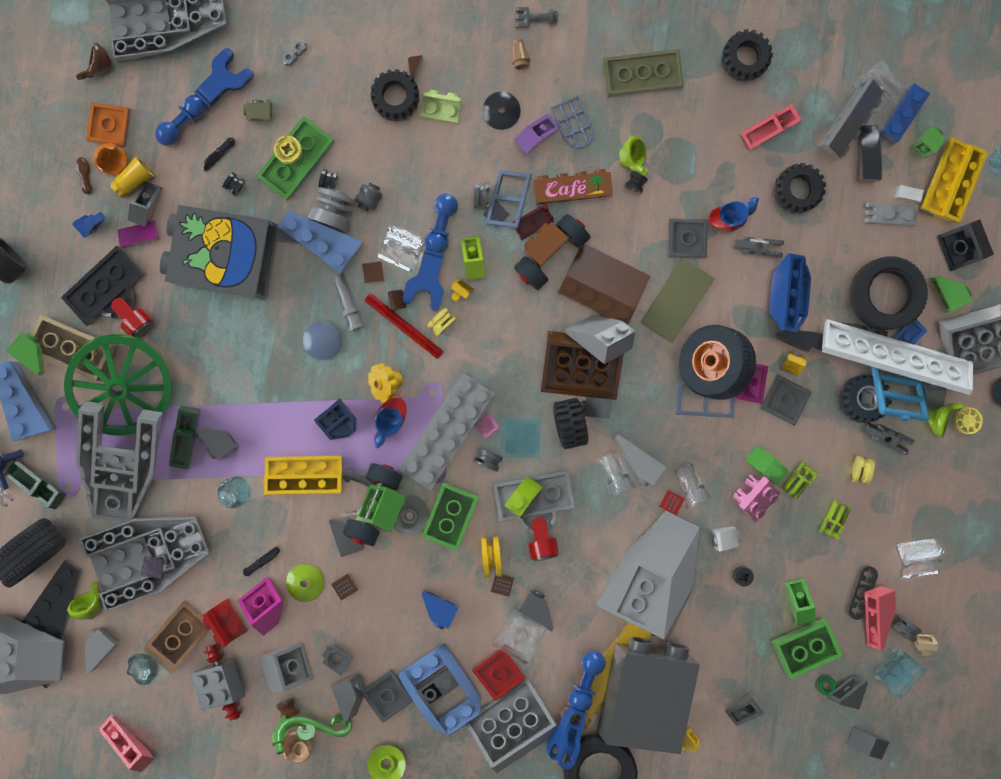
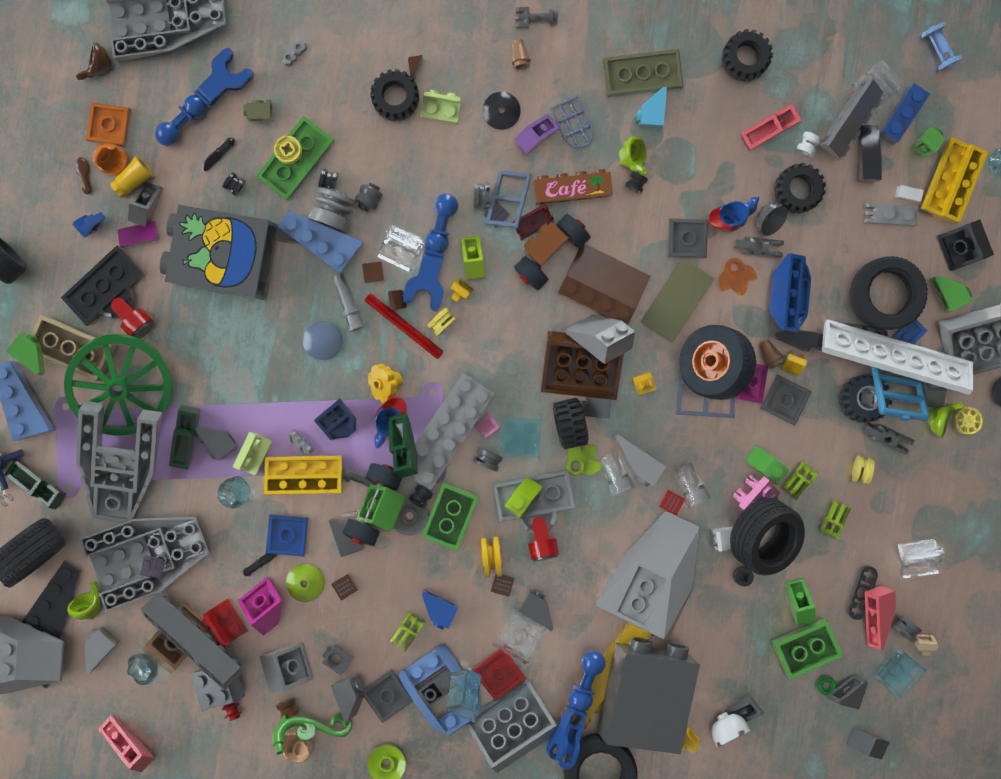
none -> dark grey brick [141,593,242,691]
none -> yellowish green bracket [233,432,272,475]
none -> blue plate [266,515,308,557]
none -> light grey piece [288,429,315,455]
none -> dark green slope [389,413,418,478]
none -> lime arm [389,612,425,652]
none -> black wheel [409,485,433,508]
none -> clear light blue slope [446,669,481,722]
none -> lime plate [566,444,602,476]
none -> yellow tile [632,372,657,396]
none -> medium azure slope [636,87,667,129]
none -> white cylinder [711,712,751,748]
none -> clear orange plate [719,258,757,295]
none -> black tyre [730,498,805,576]
none -> dark grey piece [757,203,788,236]
none -> medium nougat cone [759,339,784,369]
none -> white wheel [796,132,822,157]
none -> light blue hose [921,22,963,71]

